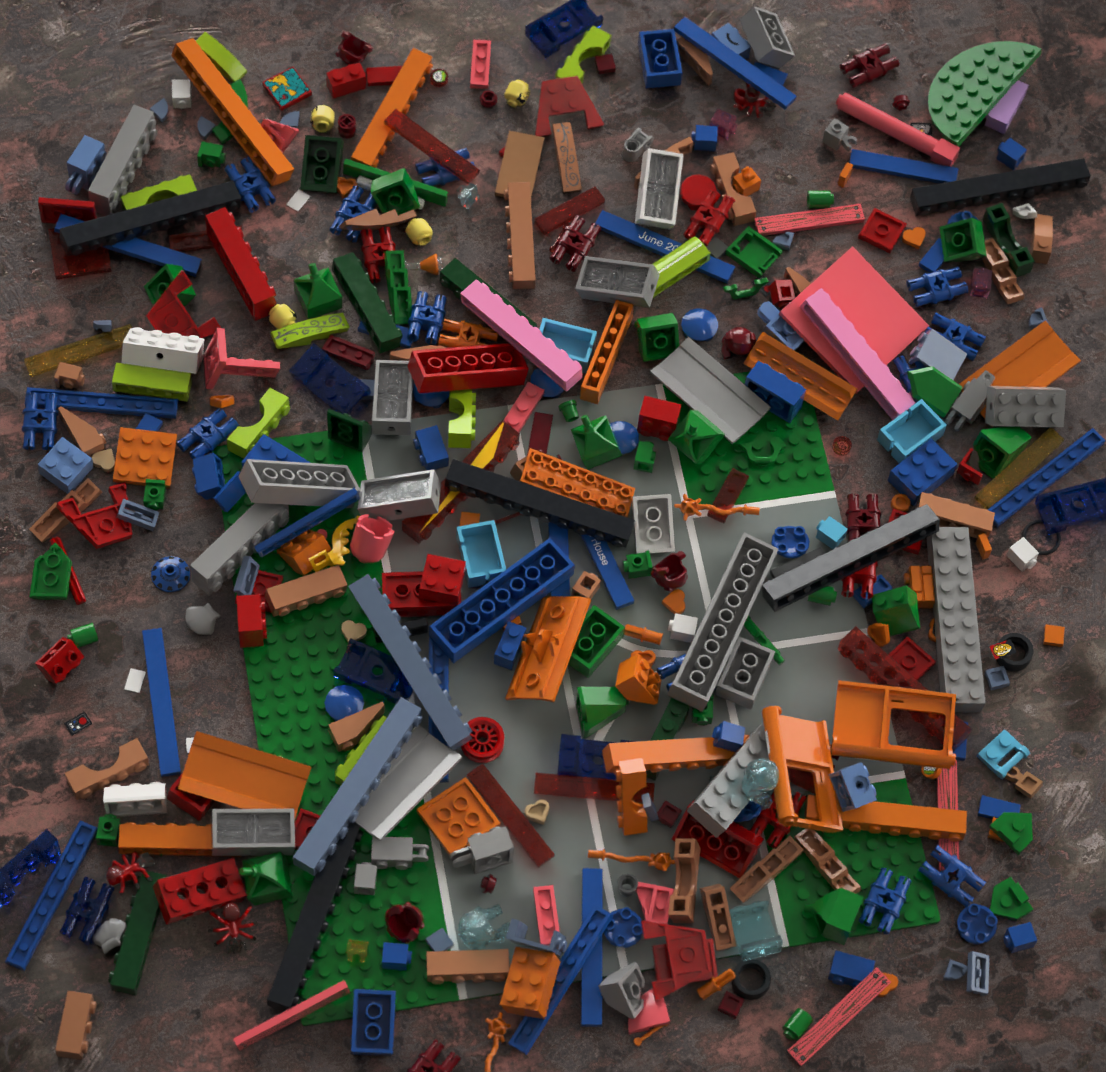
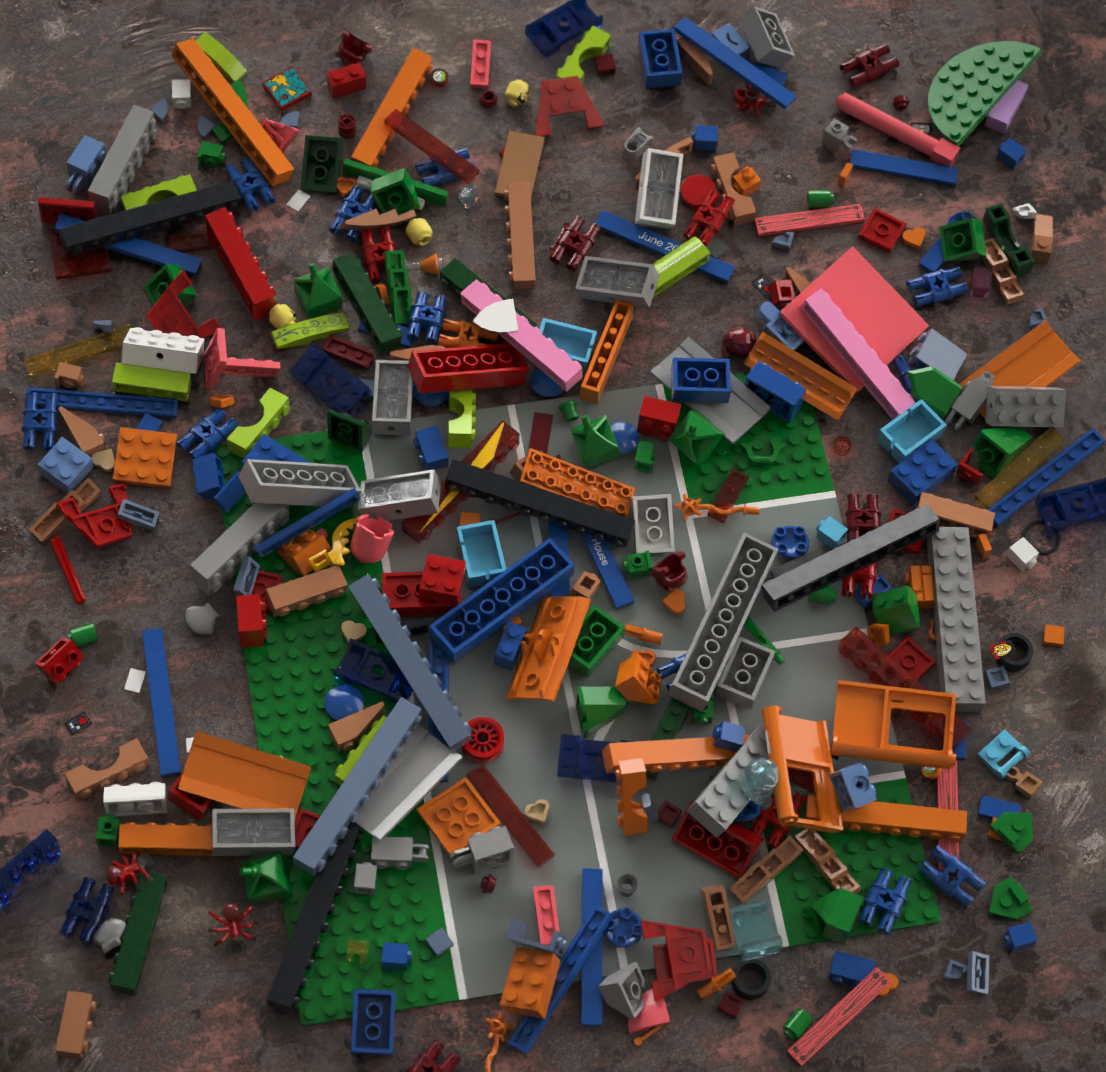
blue tile [5,820,98,971] -> none
green tile [29,542,72,600] -> none
green brick [143,479,166,510] -> none
blue dish [151,556,190,592] -> none
red brick [153,858,247,925] -> none
coral tile [233,980,350,1050] -> none
light yellow head [311,105,335,132] -> none
red tile [366,66,402,86] -> none
dark red helmet [385,902,424,944] -> none
nougat brick [426,949,510,984] -> none
clear light blue hair [458,904,510,950] -> none
coral plate [501,382,545,436] -> none
clear red tile [534,186,605,235] -> none
clear red tile [534,773,655,803] -> none
nougat slope [552,122,582,193] -> none
orange piece [588,849,675,872] -> none
green piece [634,313,679,361] -> none
coral wing [636,882,674,924] -> none
white brick [668,613,698,643] -> none
nougat arch [668,838,700,924] -> none
blue dish [681,308,718,341] -> none
clear pink brick [709,108,738,140] -> none
green helmet [723,277,769,299] -> none
green container [725,226,783,278] -> none
orange tile [891,494,910,512] -> none
black brick [910,158,1091,216] -> none
blue pin [925,312,986,361] -> none
blue dish [957,904,997,944] -> none
none -> orange tile [373,284,389,305]
none -> white sticker [473,299,518,332]
none -> blue brick [671,357,731,403]

